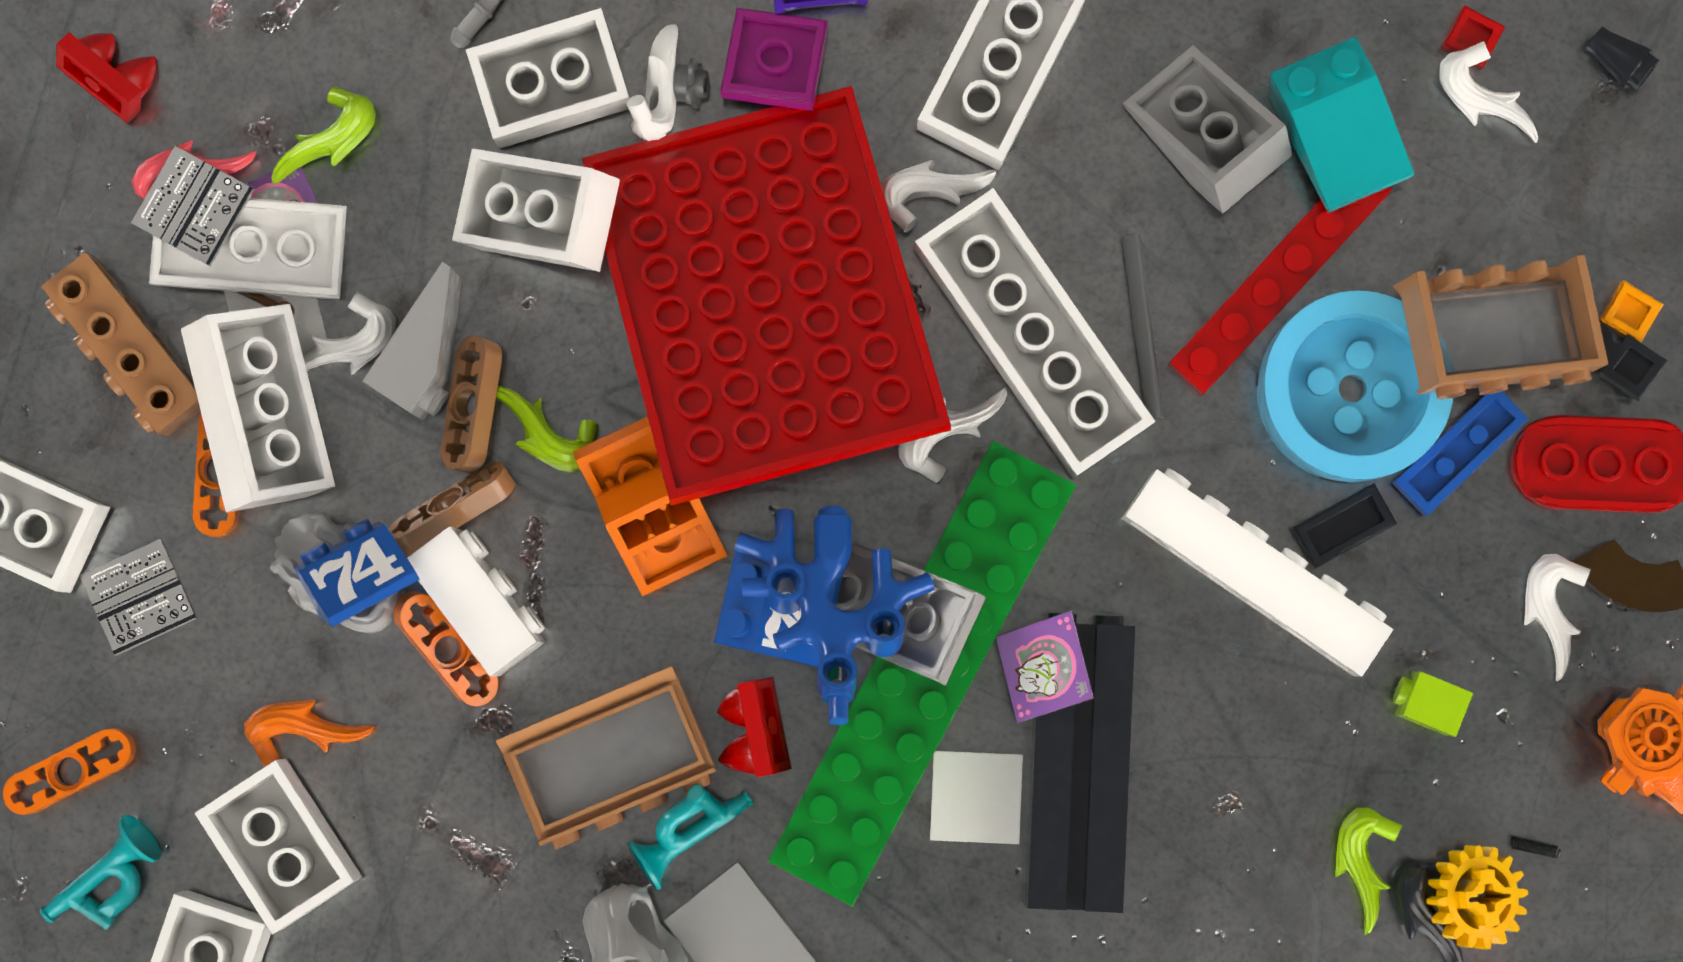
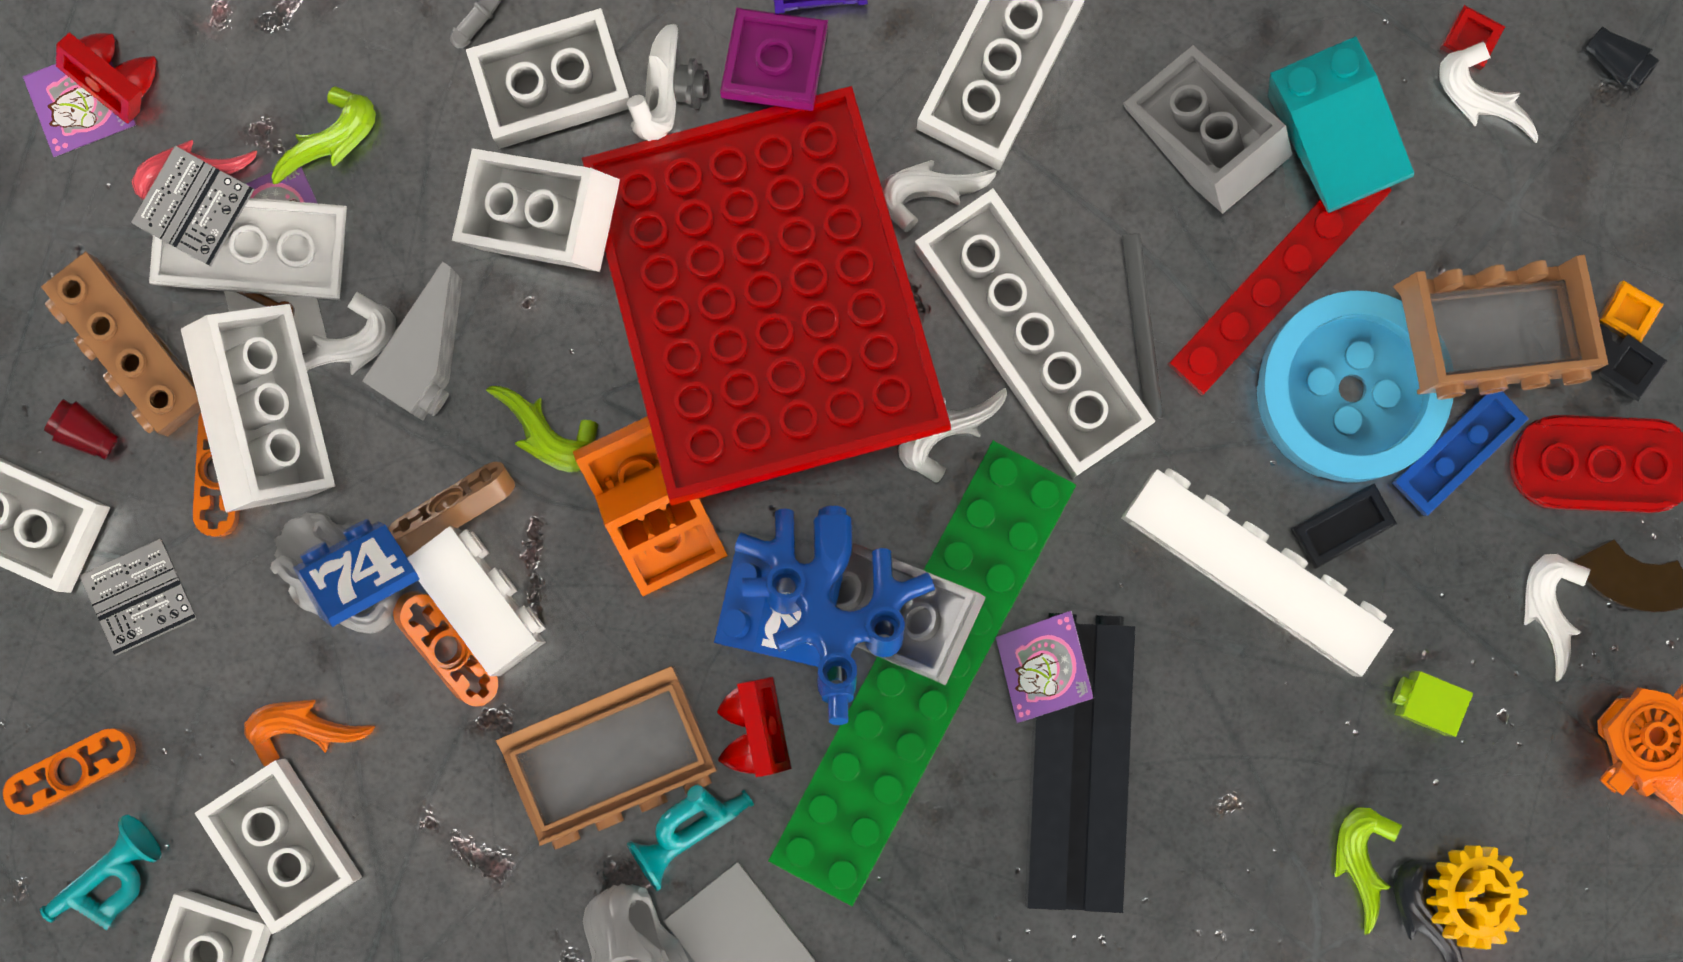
medium nougat beam [440,335,502,473] -> none
white sticker [930,751,1023,844] -> none
black leg [1511,835,1561,859] -> none
none -> sticker [23,61,136,157]
none -> dark red cone [44,399,119,460]

